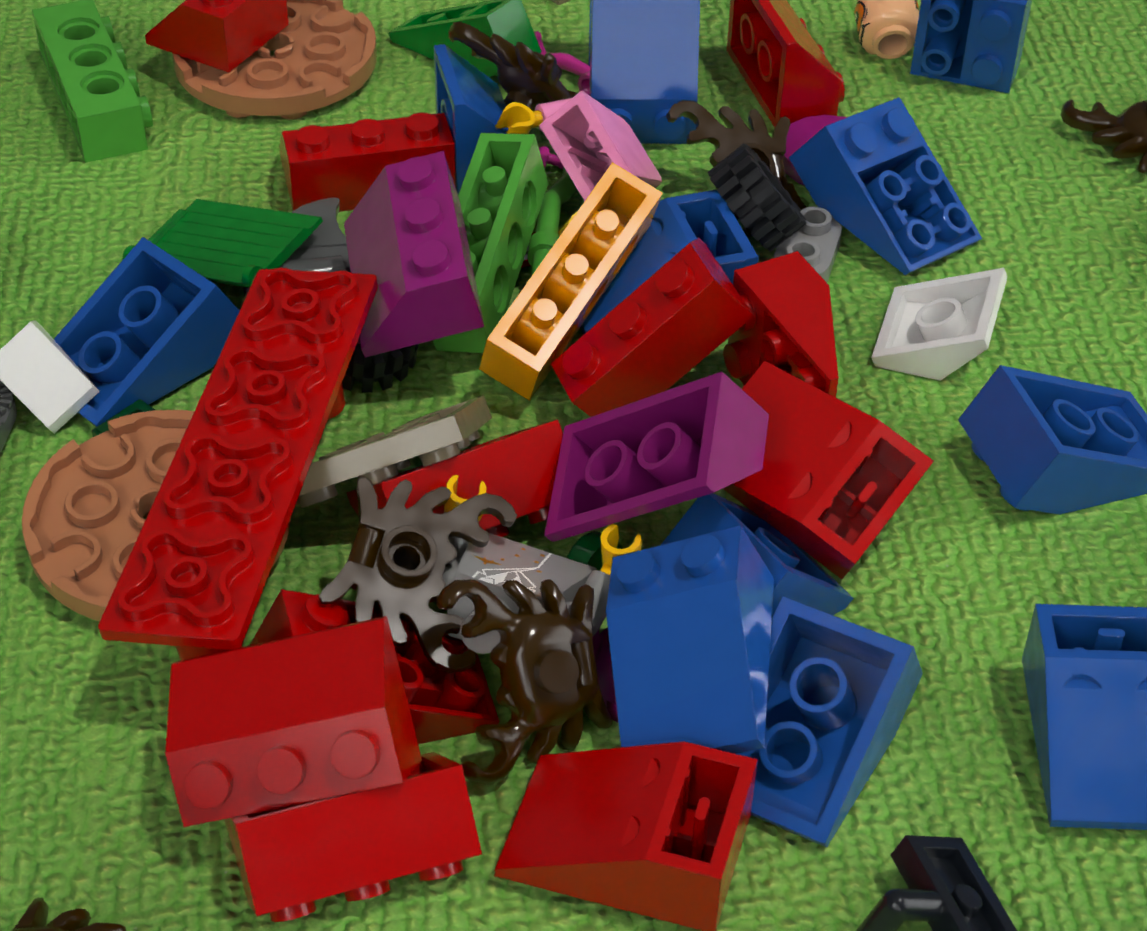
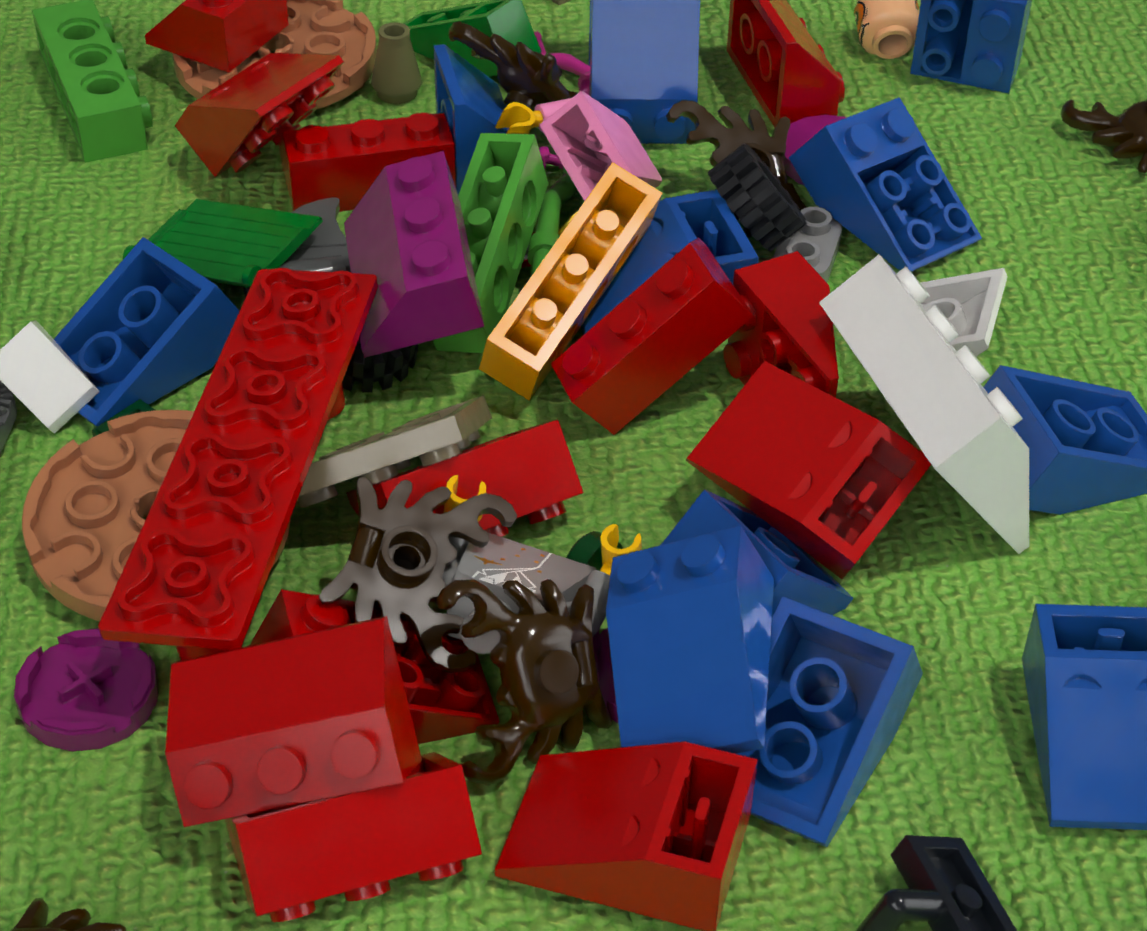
magenta slope [544,371,769,542] -> none
none -> magenta tile [14,629,158,751]
none -> red slope [175,53,344,177]
none -> olive cone [371,22,422,104]
none -> white slope [819,254,1029,554]

